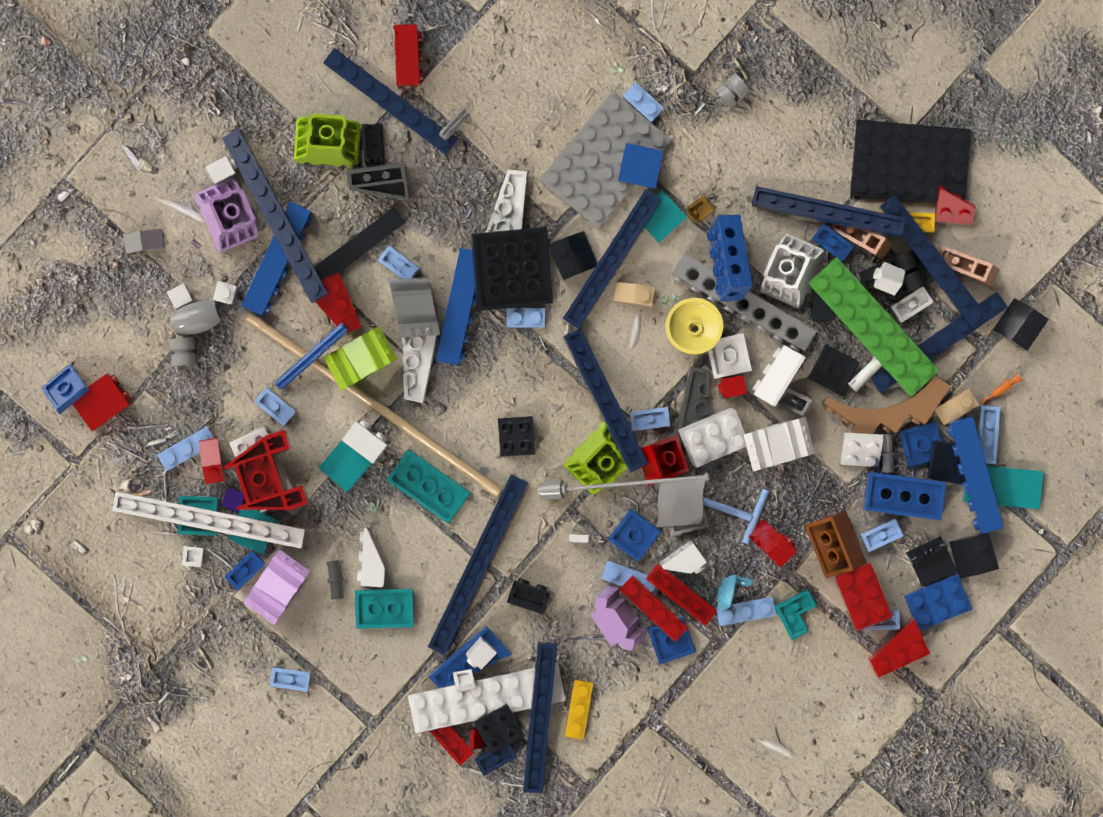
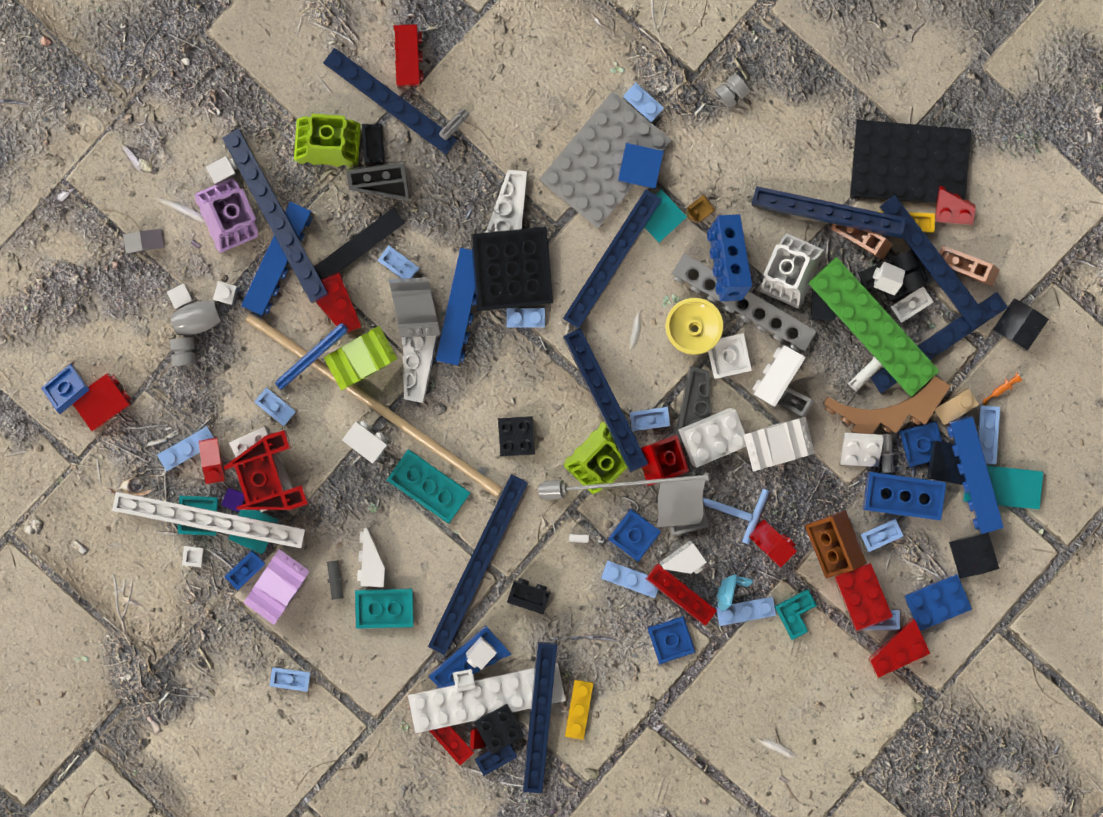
teal tile [318,440,372,492] -> none
black slope [548,231,598,281] -> none
lavender slope [591,586,646,651] -> none
tan slope [613,282,655,307] -> none
red plate [619,575,688,641] -> none
red brick [717,375,747,398] -> none
black tile [808,344,859,396] -> none
blue plate [811,223,854,262] -> none
black hinge [906,536,957,587] -> none

